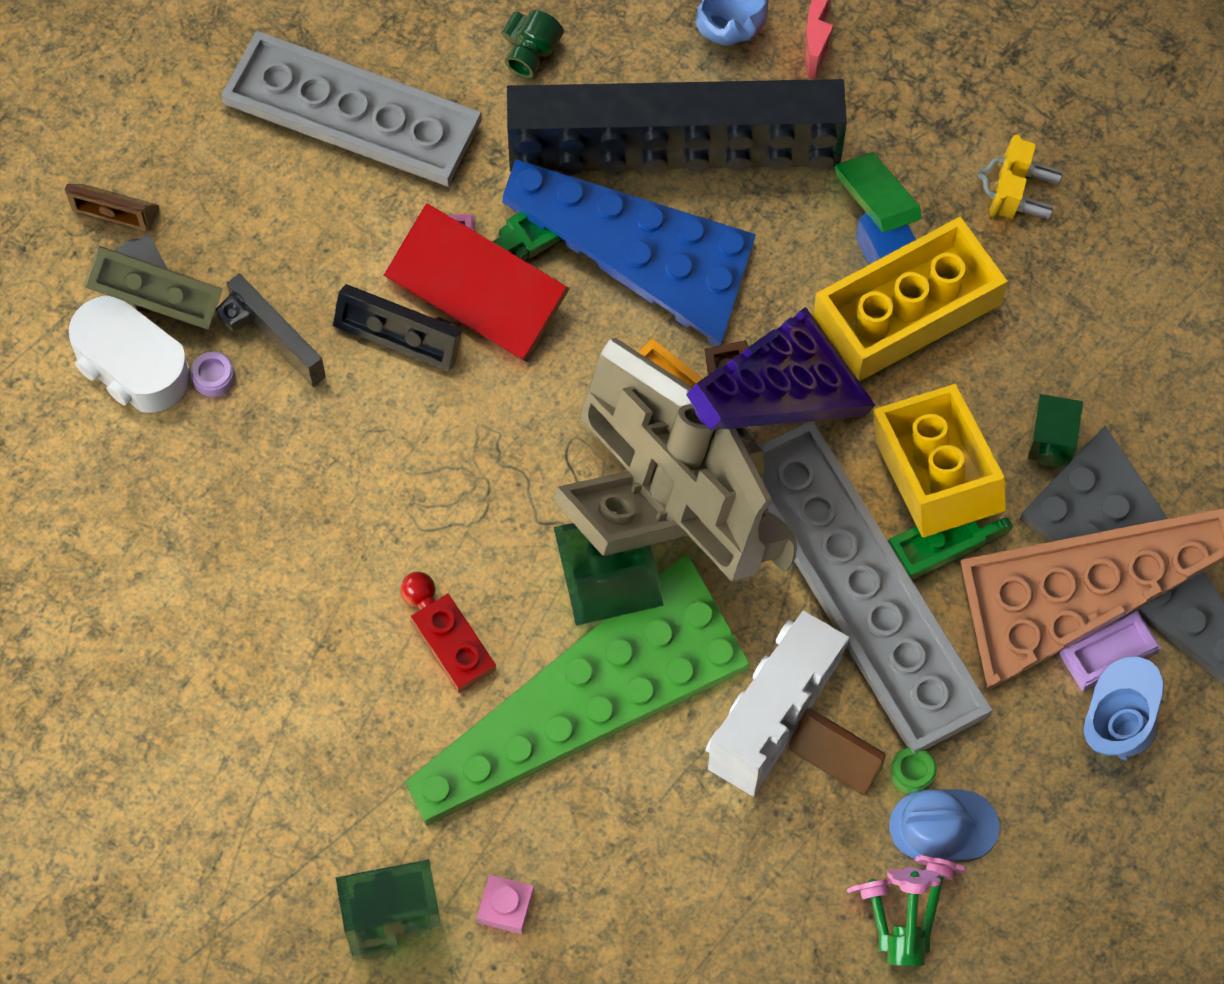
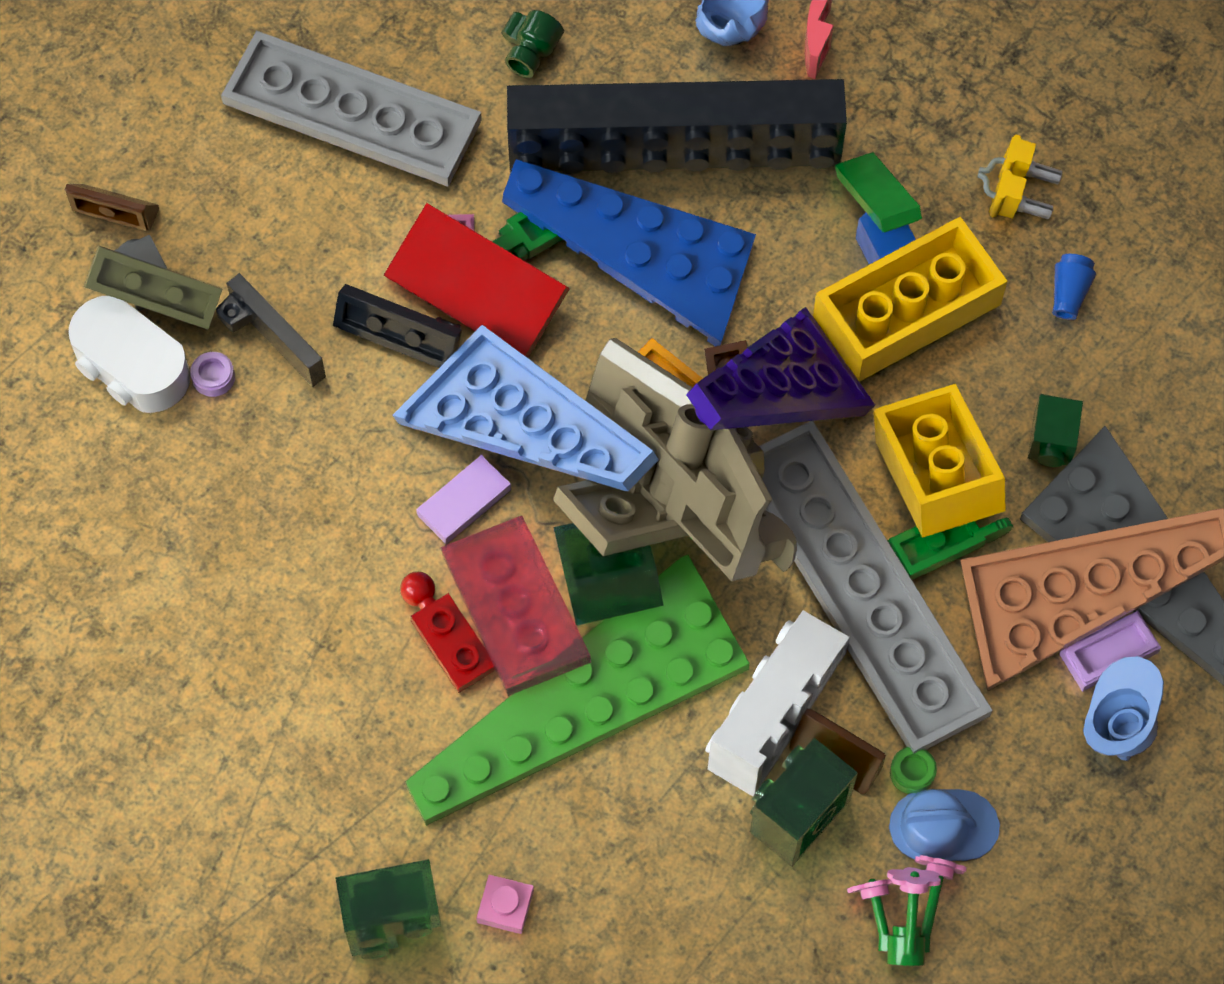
none -> medium blue wing [392,325,659,492]
none -> lavender tile [416,455,511,545]
none -> clear pink tile [441,515,591,696]
none -> clear green brick [750,738,858,867]
none -> blue cone [1052,253,1096,320]

